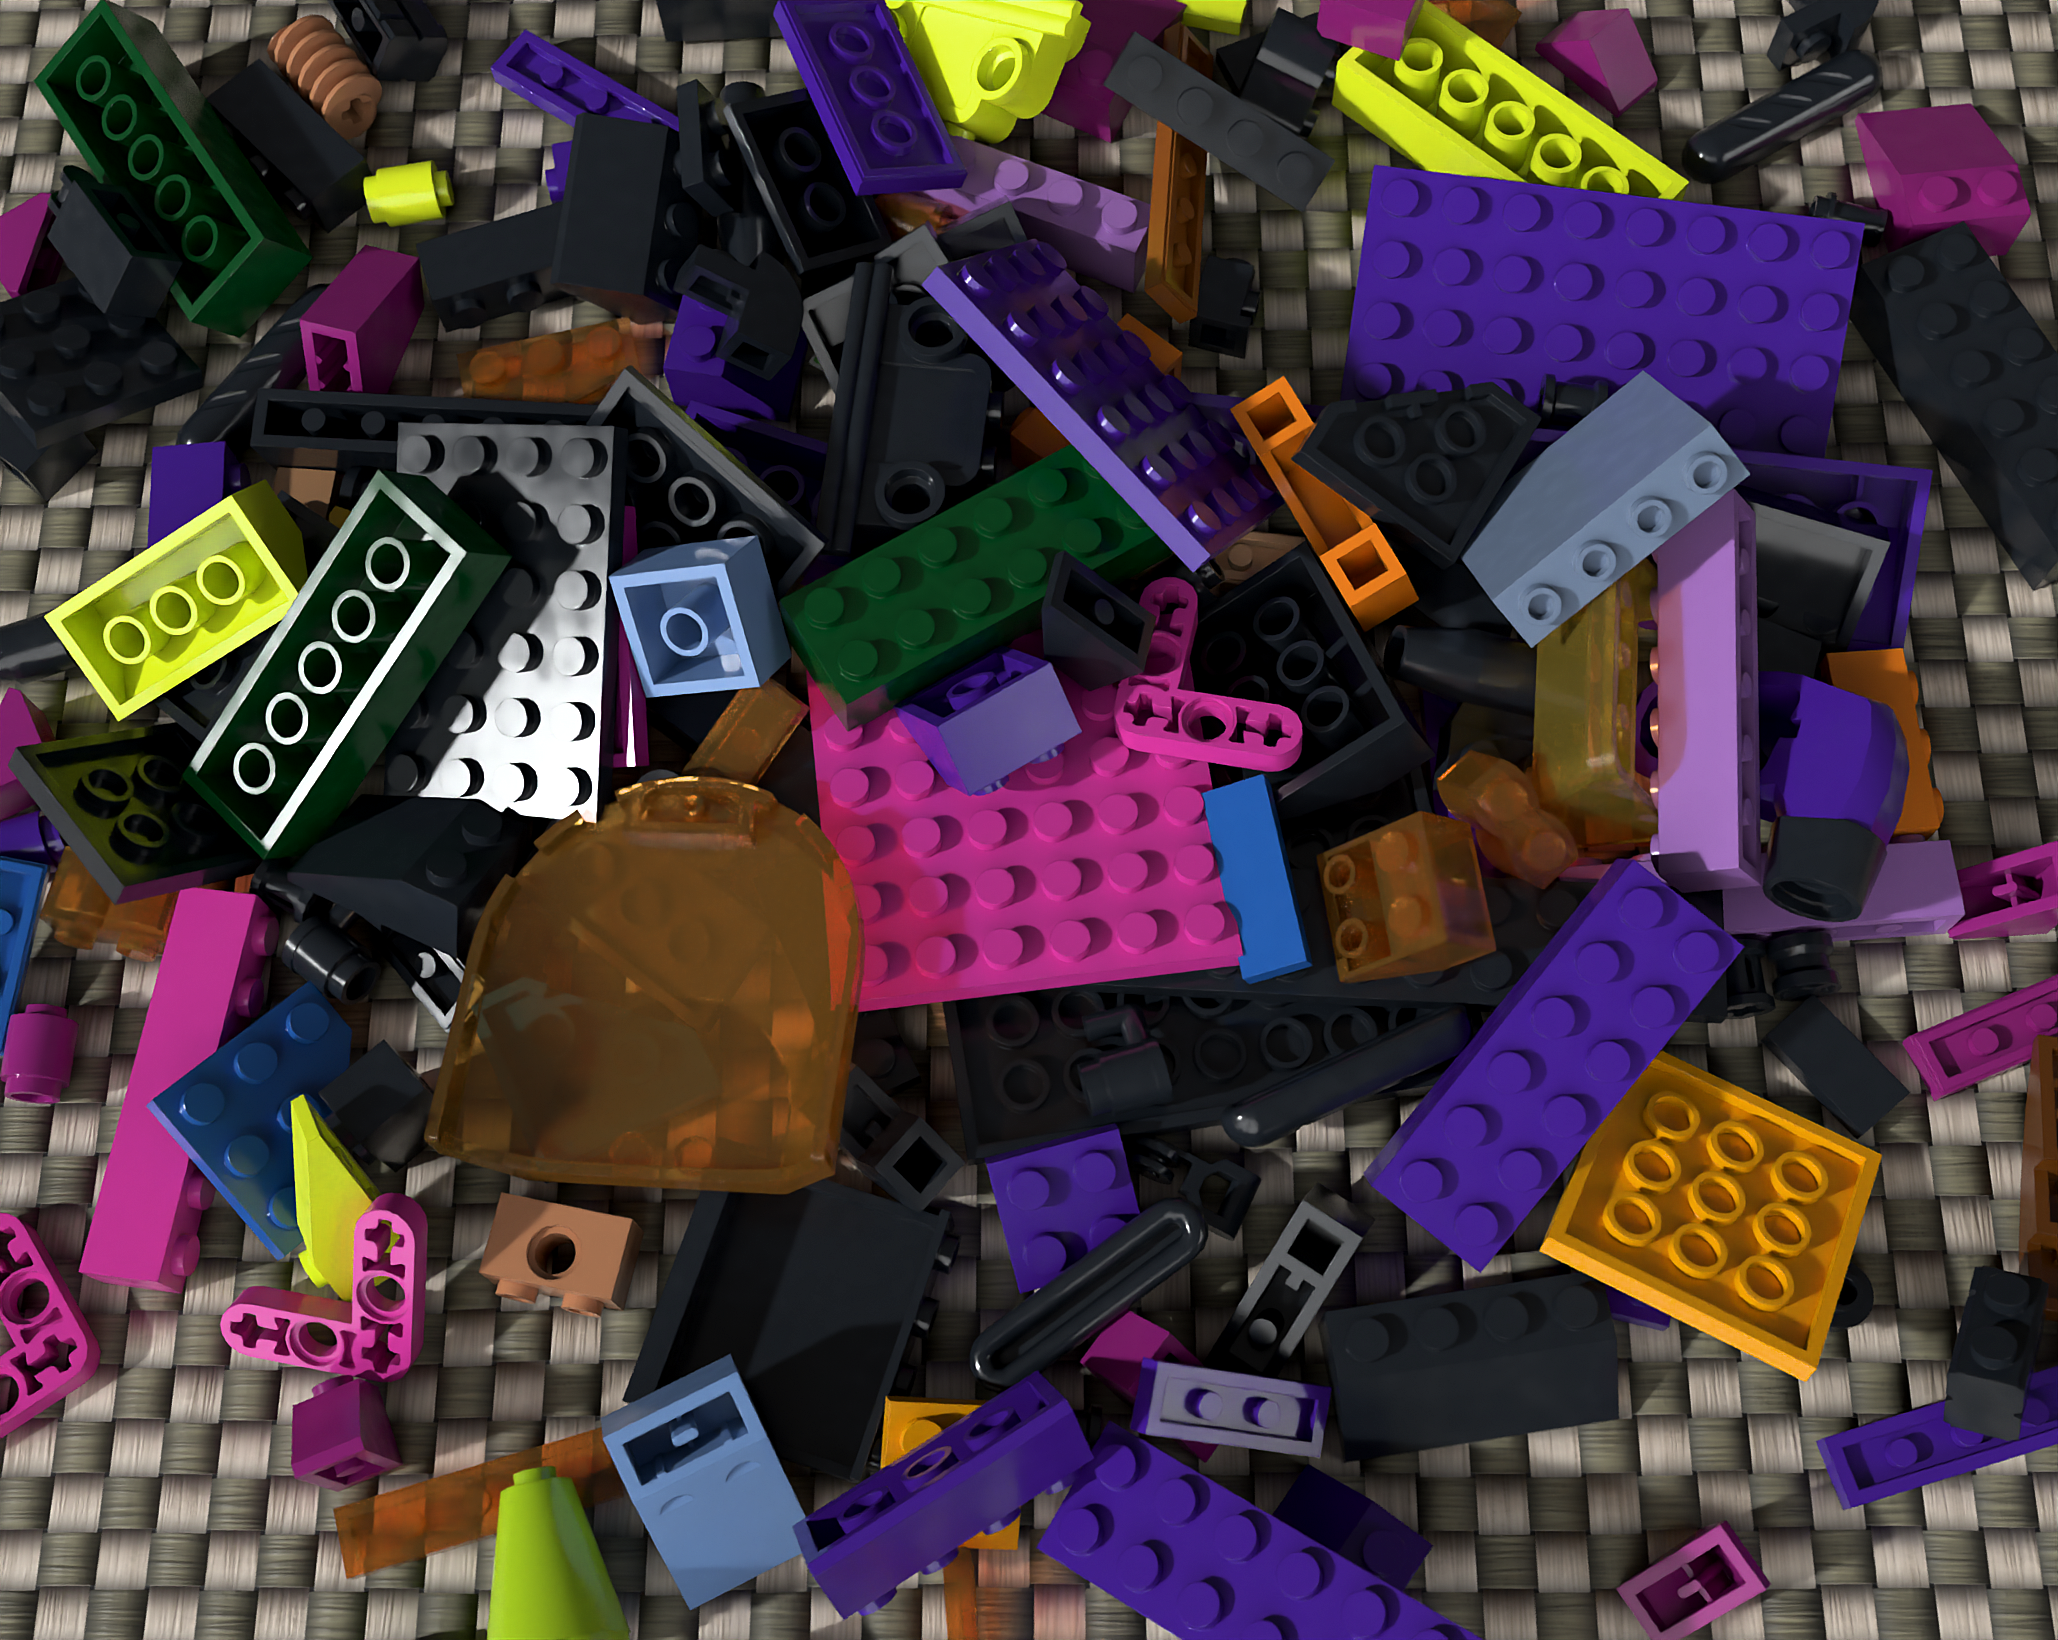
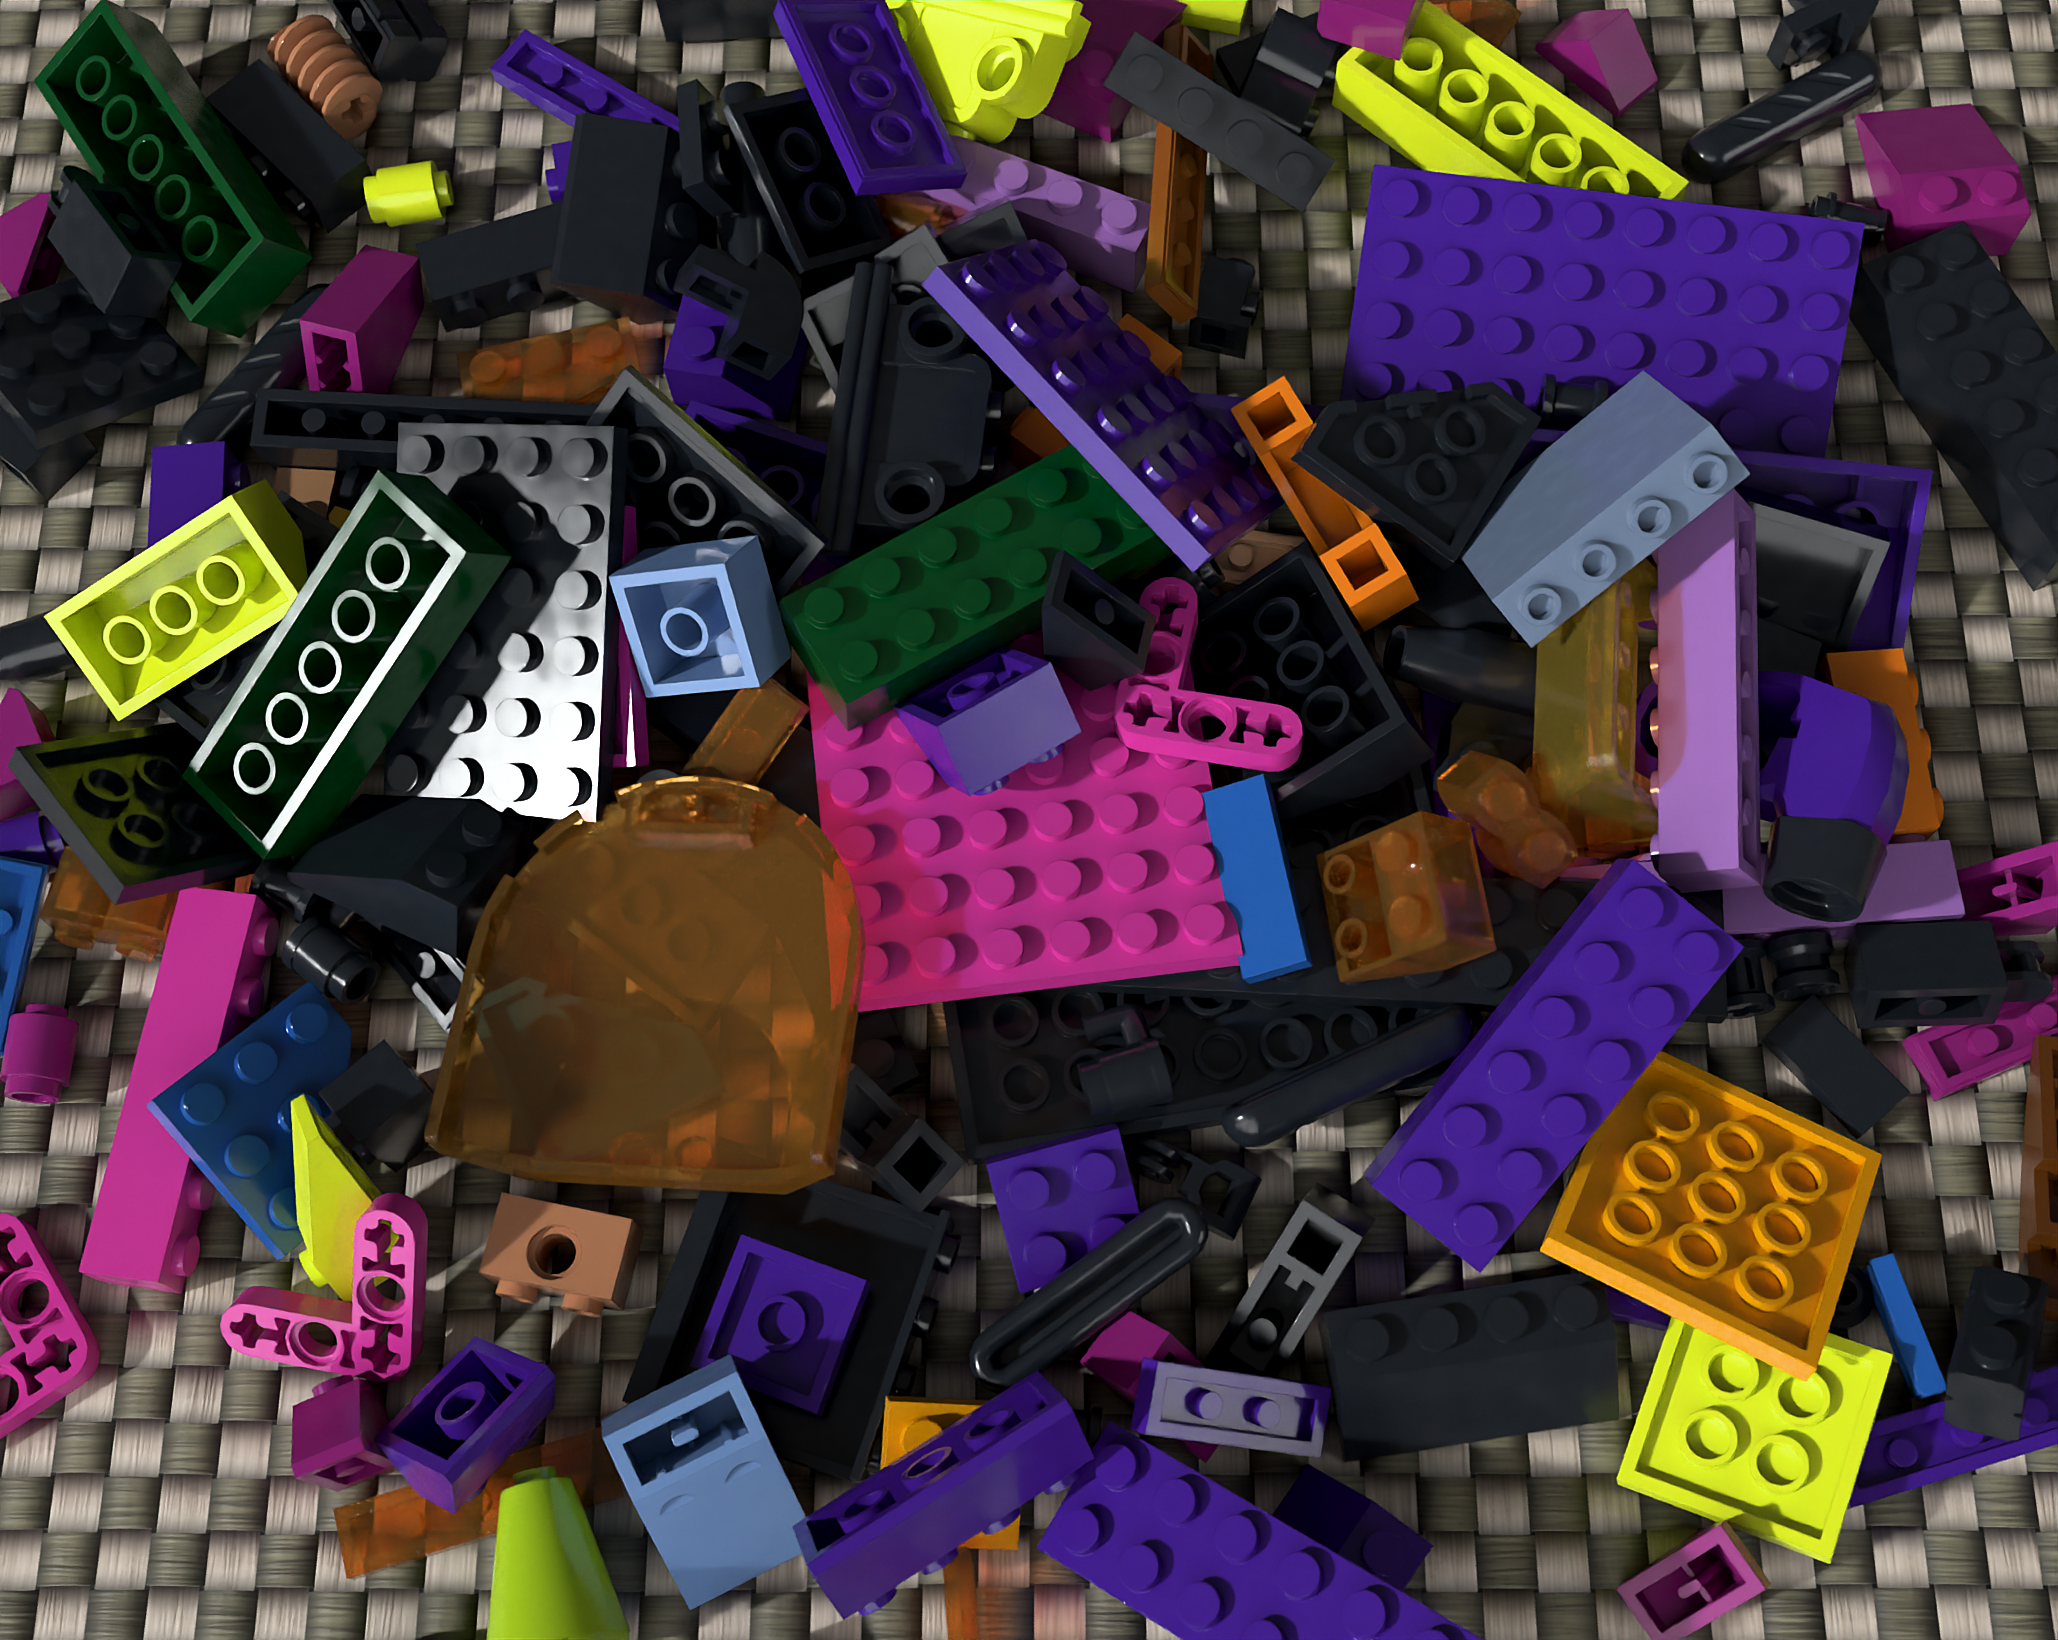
none -> dark purple slope [373,1336,555,1514]
none -> dark purple plate [690,1234,872,1416]
none -> neon yellow plate [1616,1316,1893,1564]
none -> black brick [1843,919,2053,1029]
none -> blue tile [1863,1253,1946,1402]

